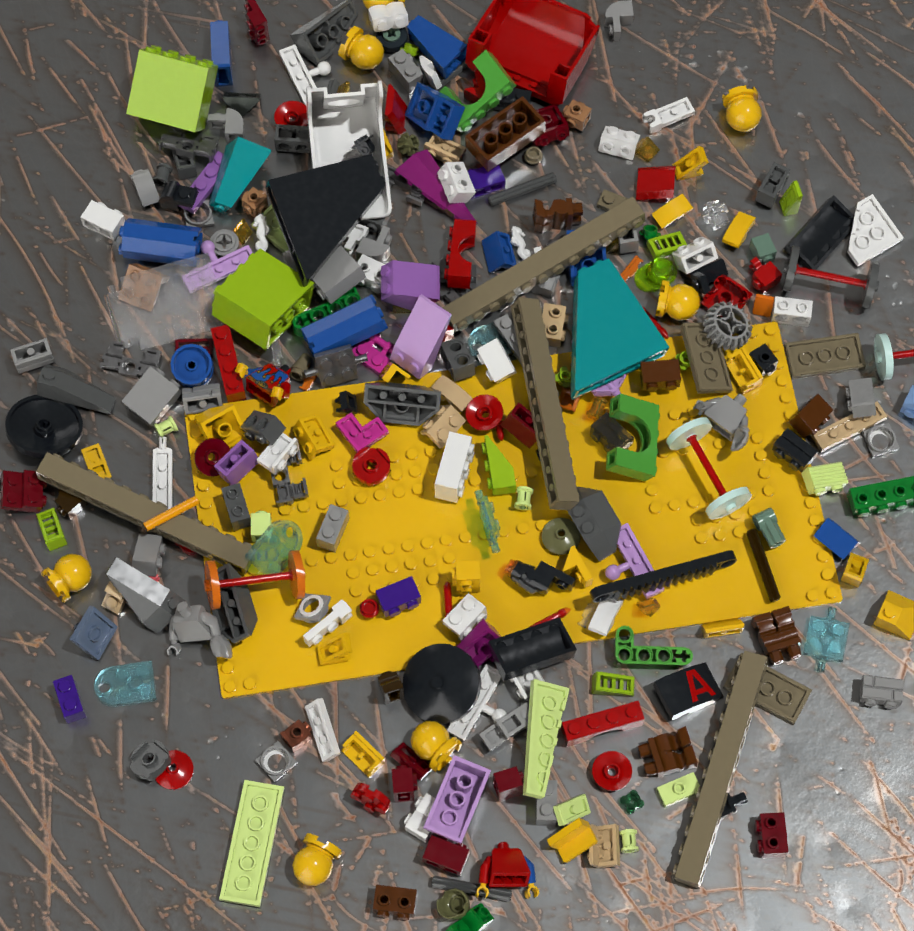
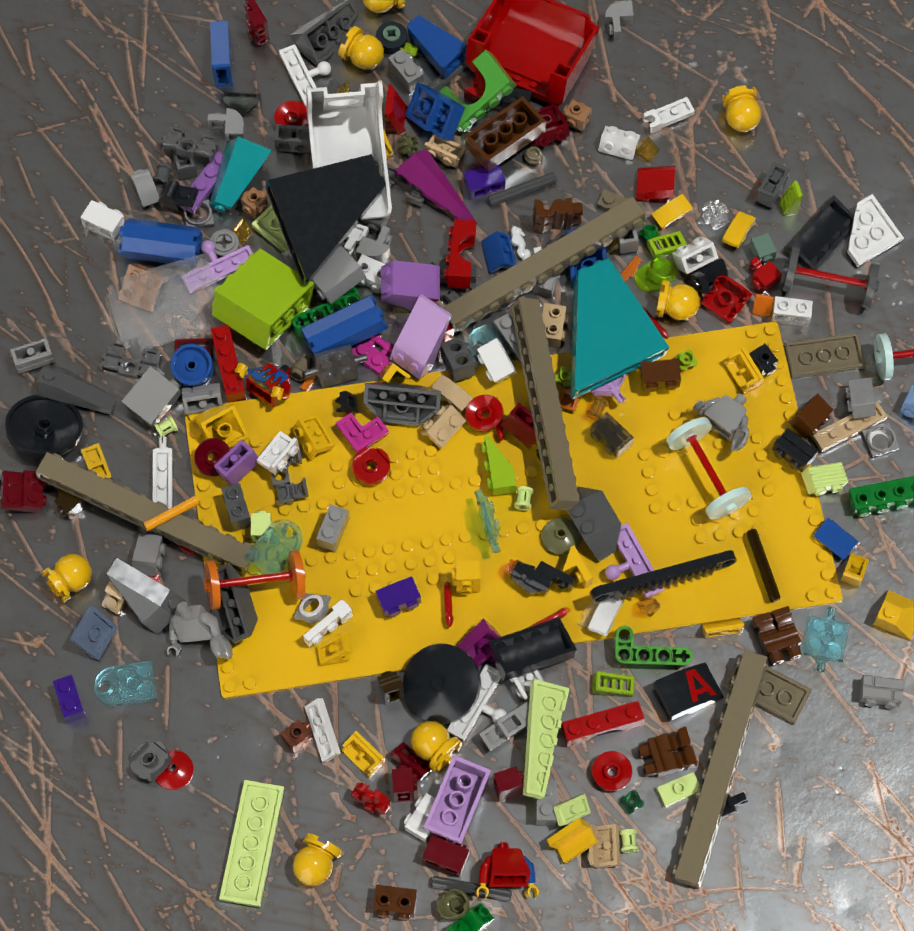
lime slope [36,507,67,551] -> none
lime brick [126,45,218,132] -> none
dark grey brick [240,410,286,445] -> none
white animal [253,214,271,252] -> none
light grey piece [255,741,297,783] -> none
black hinge [352,134,375,156] -> none
red plate [360,599,379,618] -> none
white brick [368,1,409,32] -> none
white slope [419,55,442,90] -> none
white piece [435,431,475,503] -> none
white brick [437,162,476,203] -> none
white bracket [442,593,487,641] -> none
bright green arch [606,393,660,481] -> none
yellow slope [672,146,709,181] -> none
dark tan tile [680,323,733,394] -> none
light grey gear [702,301,753,351] -> none
sand green piece [752,508,786,549] -> none
dark red brick [755,812,789,858] -> none

